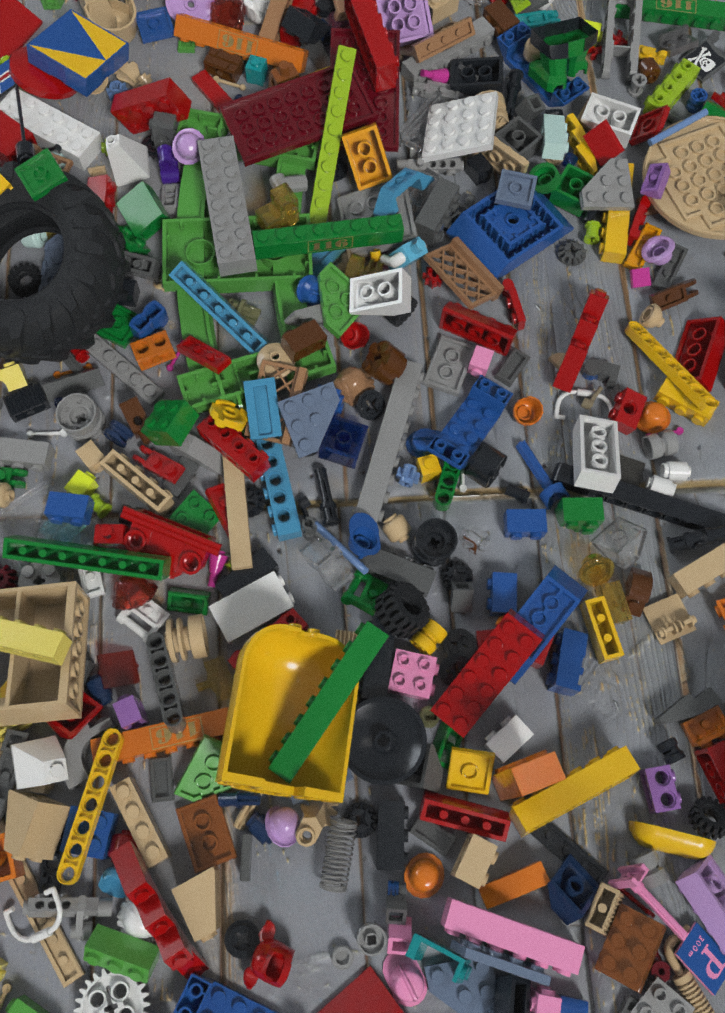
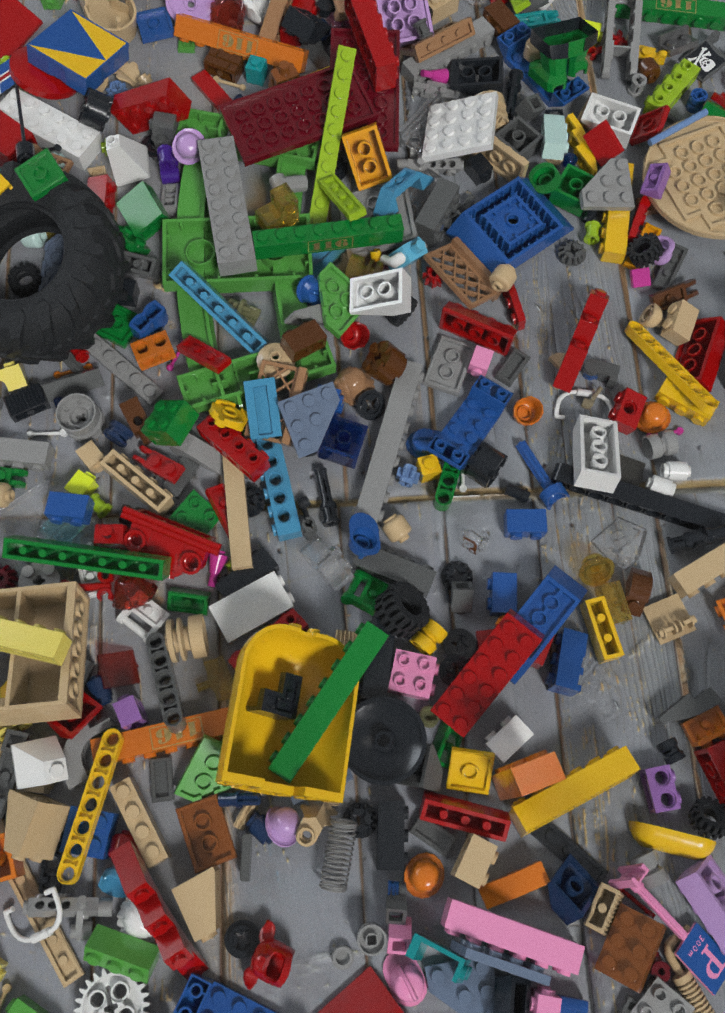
medium blue bar [315,521,369,575] -> none
black wheel [411,518,458,567] -> none
sand blue plate [495,169,538,210] -> none
green slope [554,497,605,535] -> none
none -> red bar [61,572,115,601]
none -> black brick [78,87,114,132]
none -> black panel [247,672,303,720]
none -> lime plate [319,175,367,222]
none -> dark grey bush [412,18,433,41]
none -> tan head [489,264,517,292]
none -> black tyre [627,233,664,268]
none -> tan brick [660,299,699,346]

